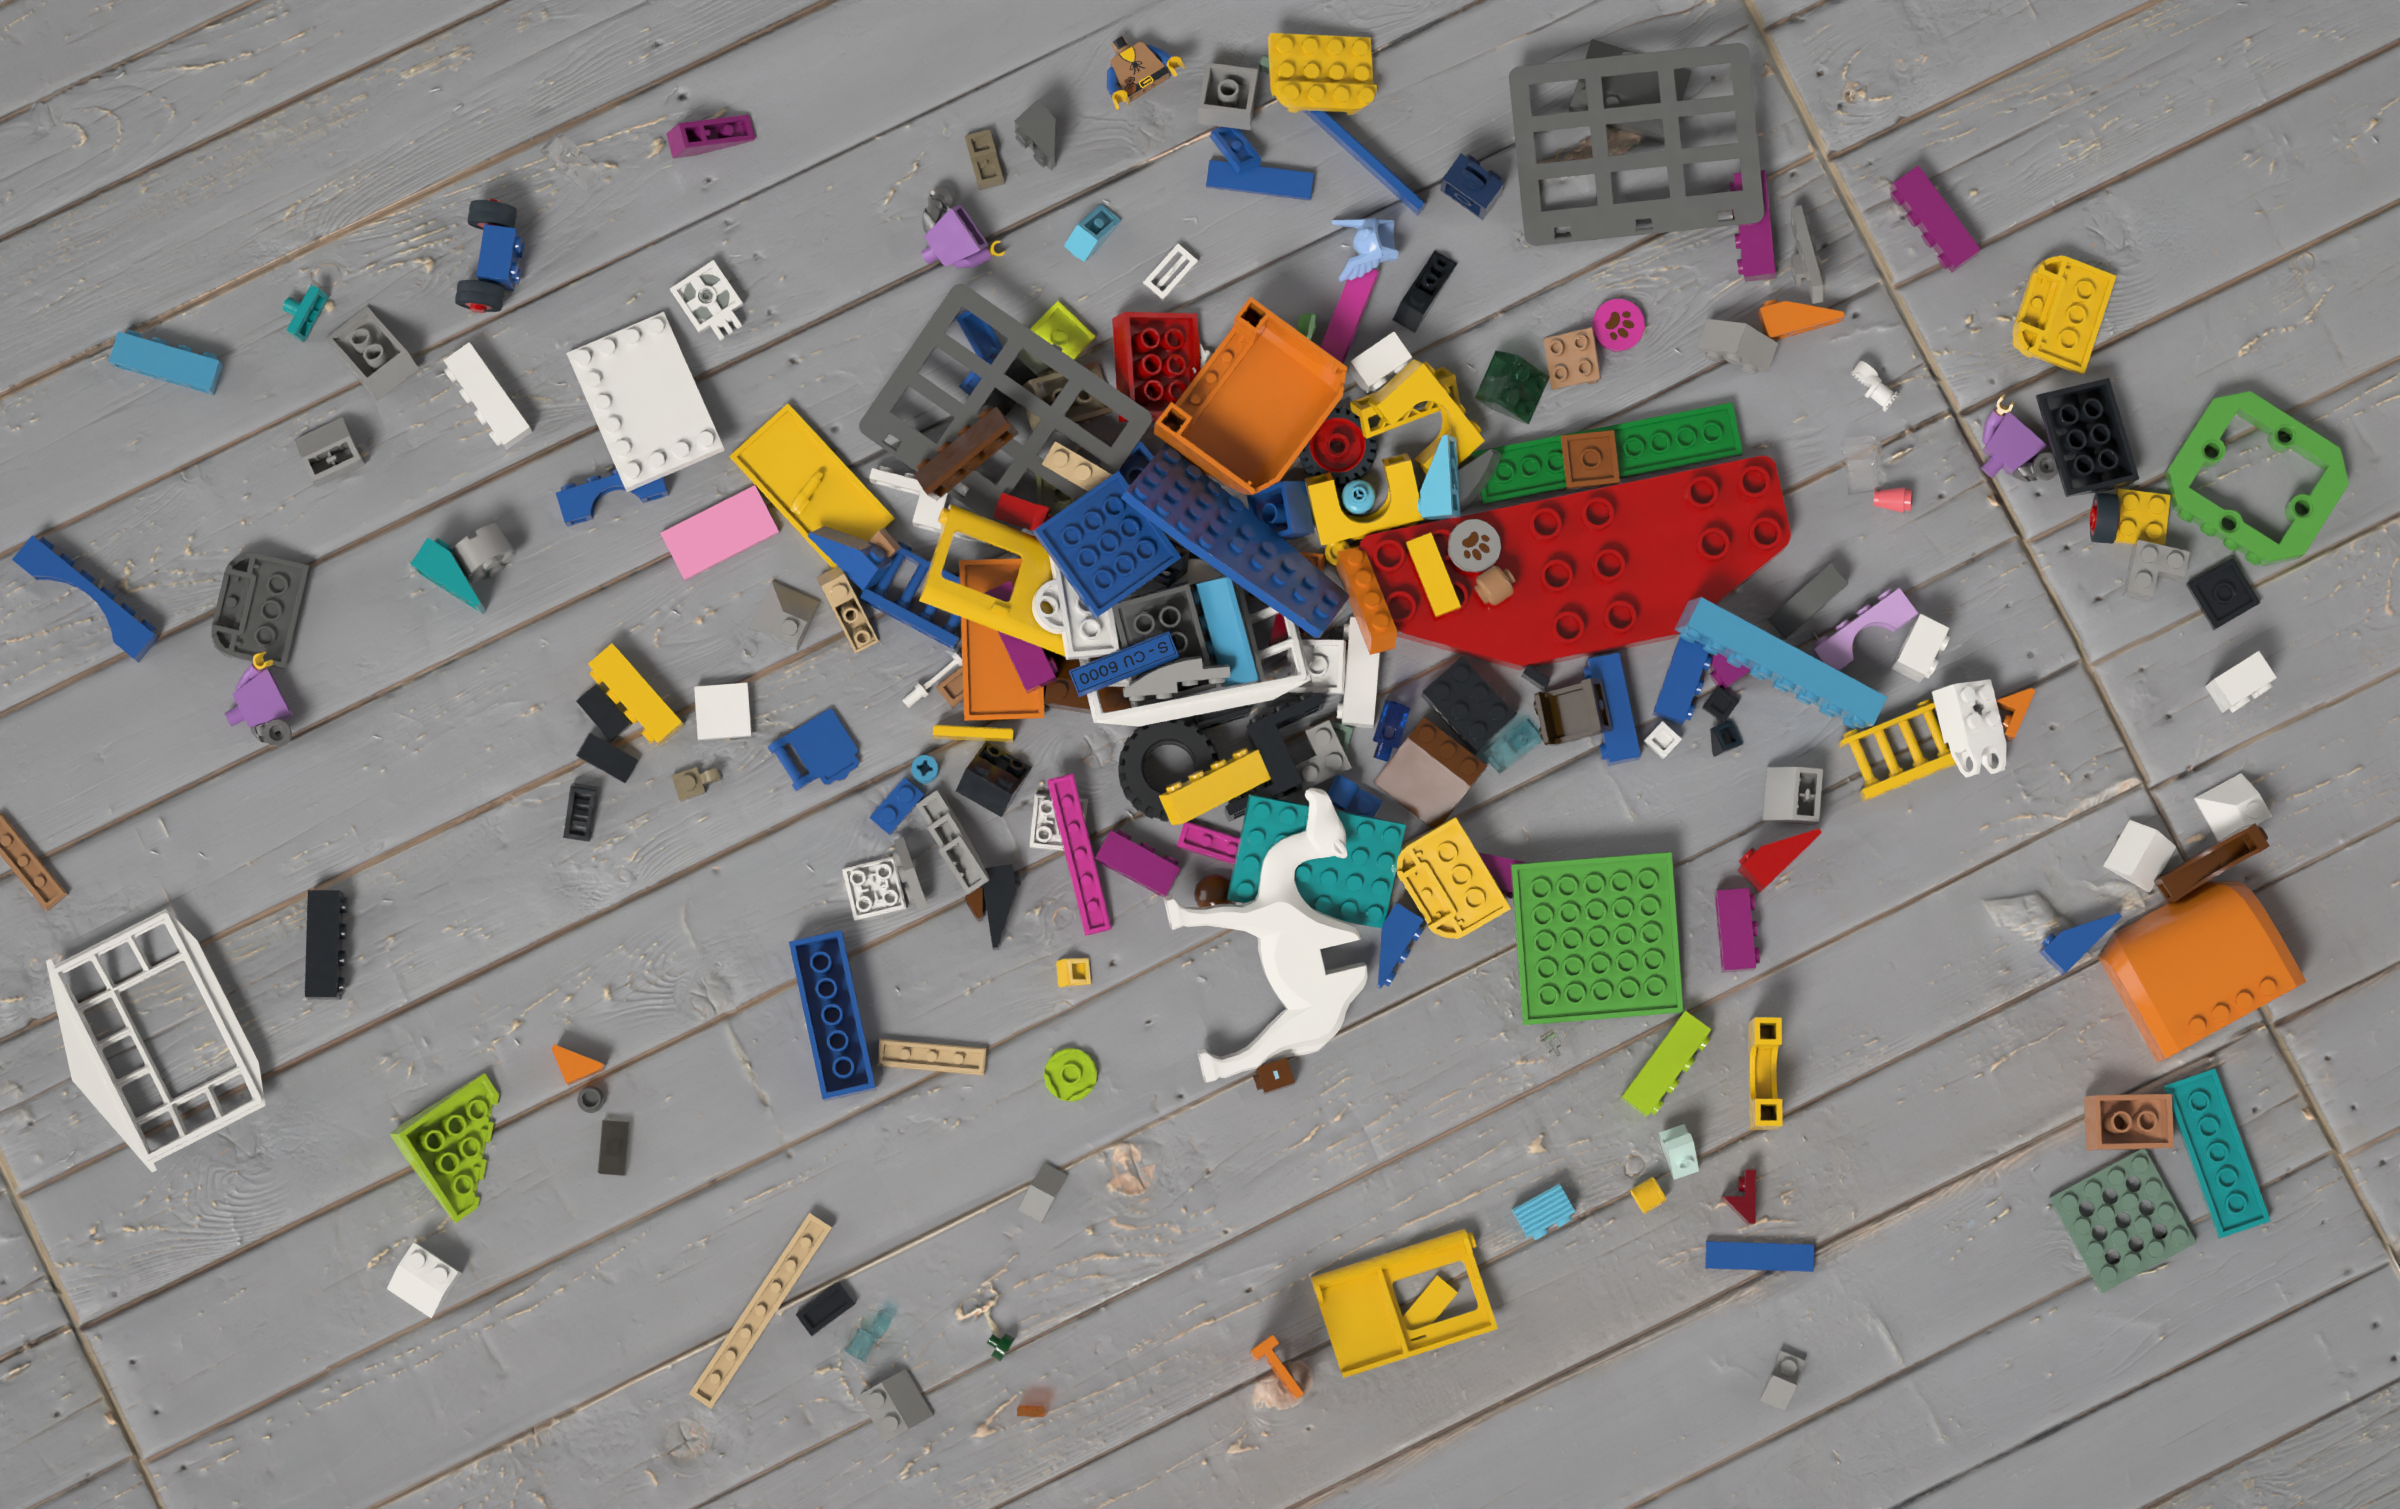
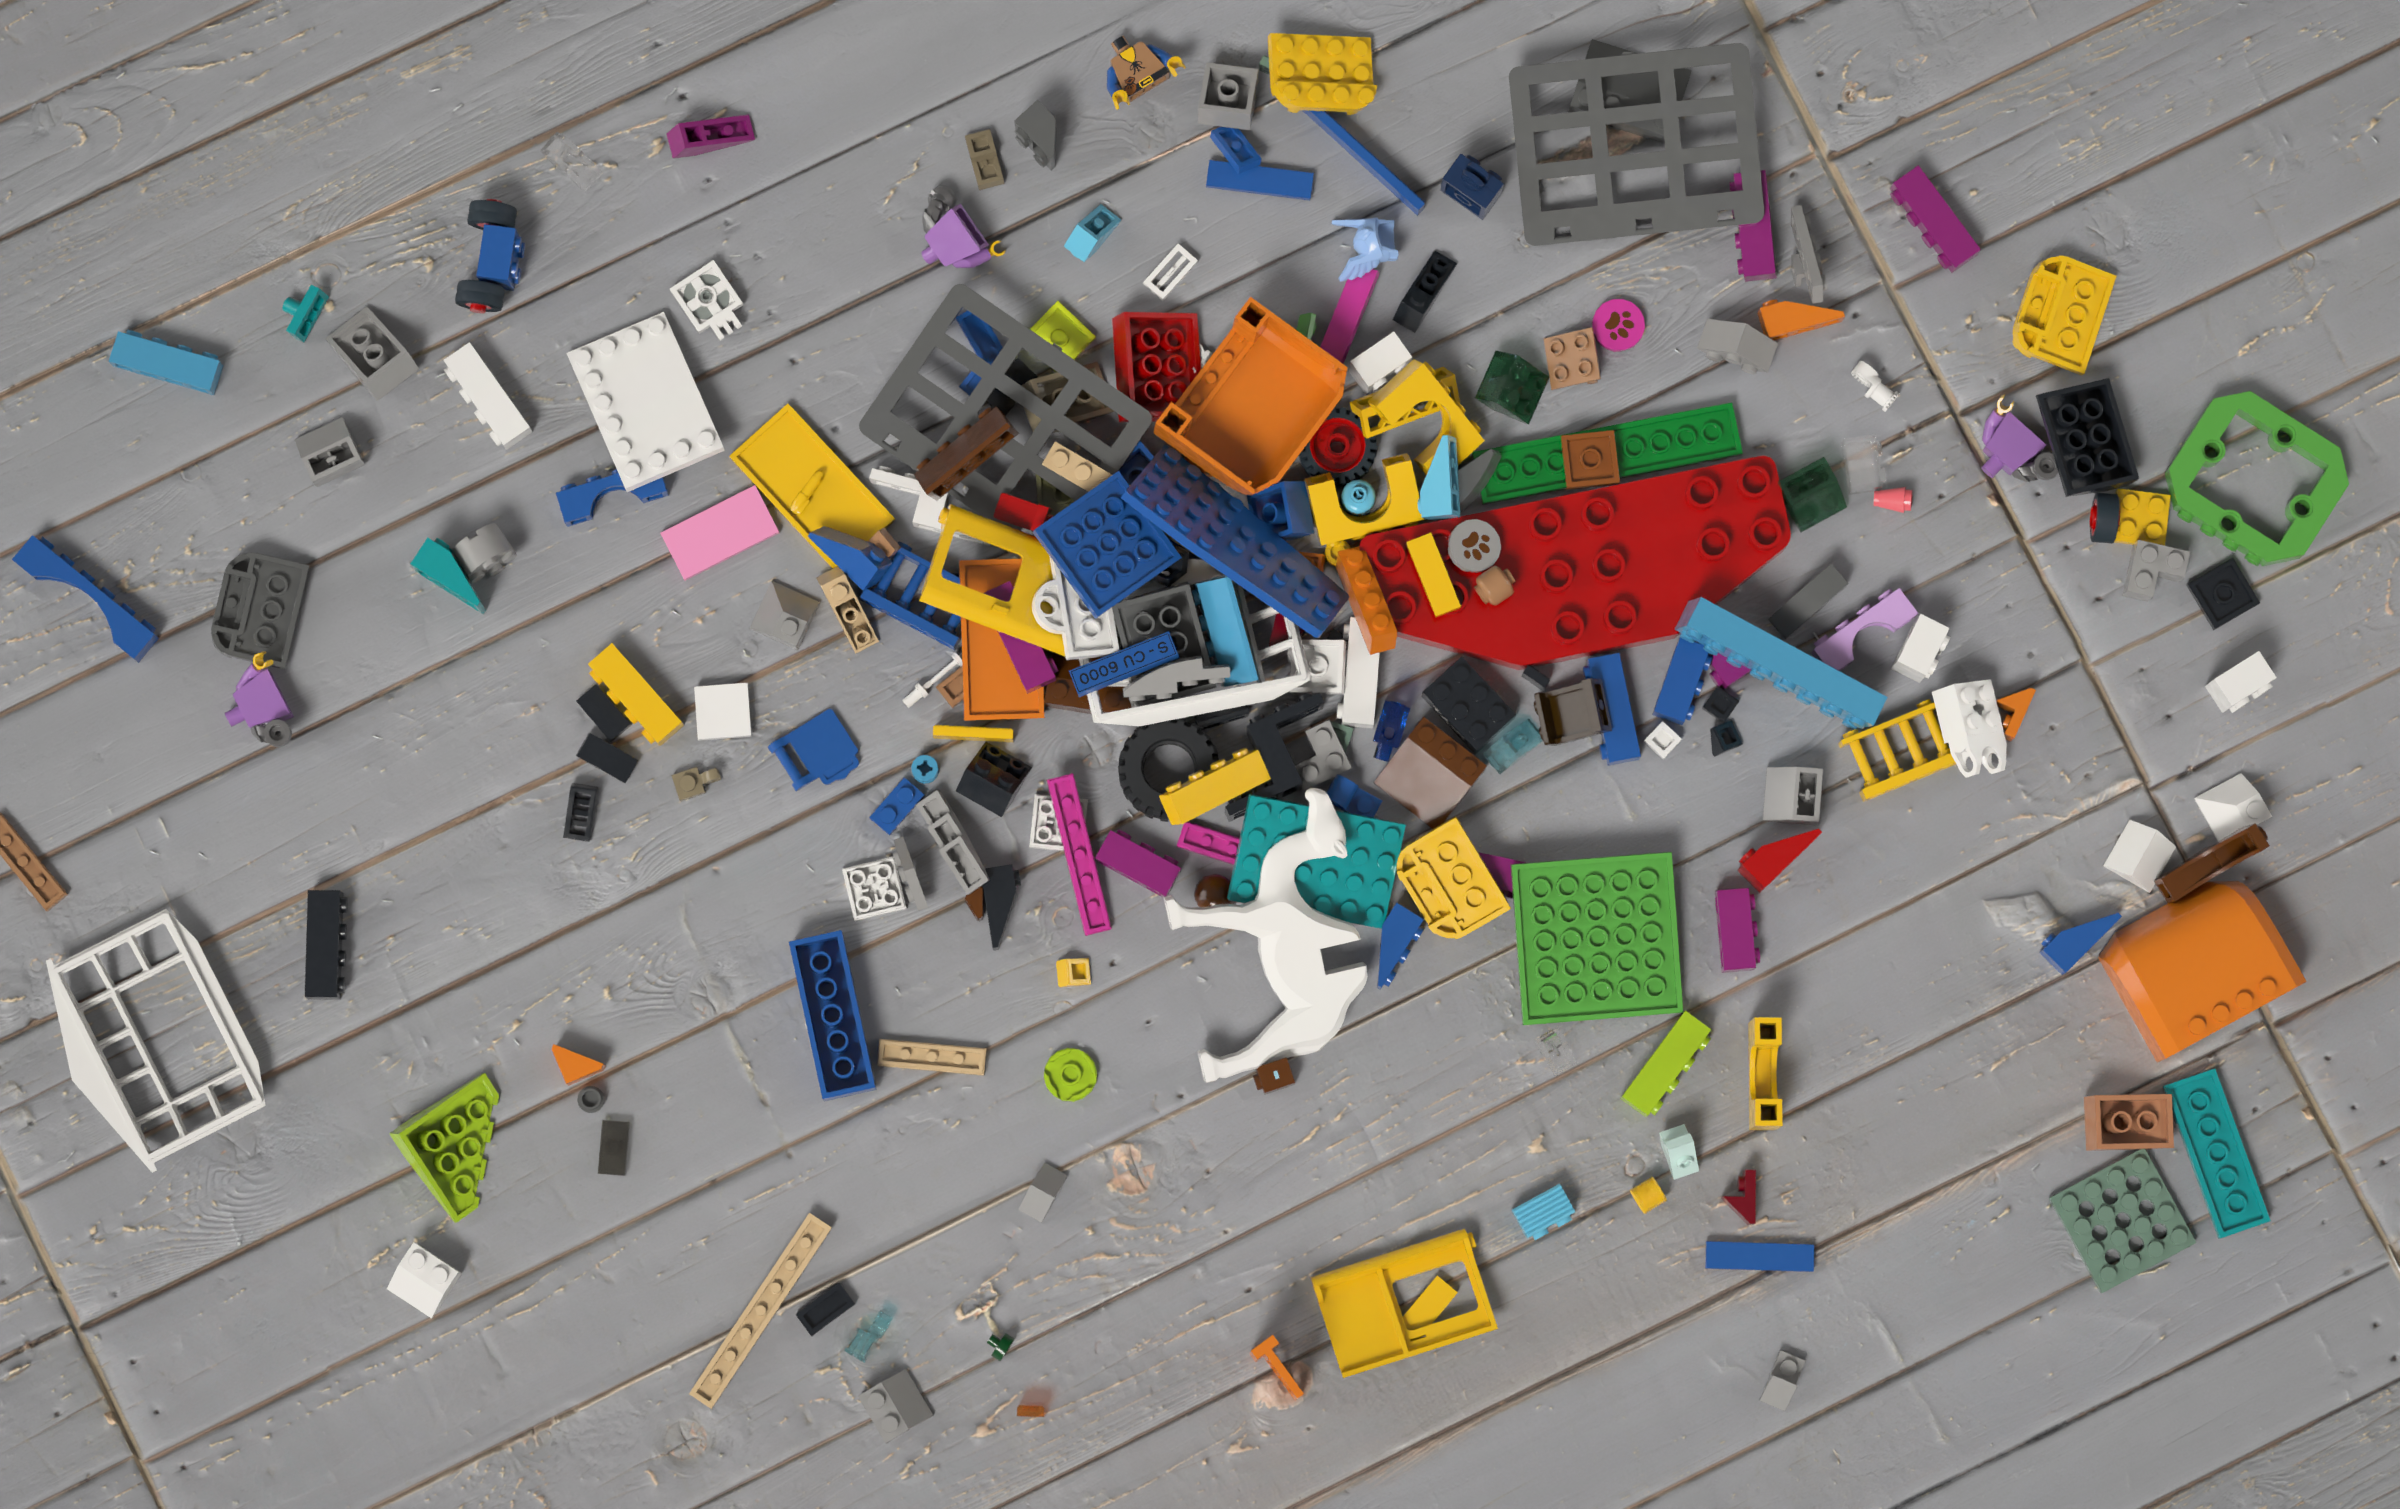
none -> clear green slope [1777,457,1847,533]

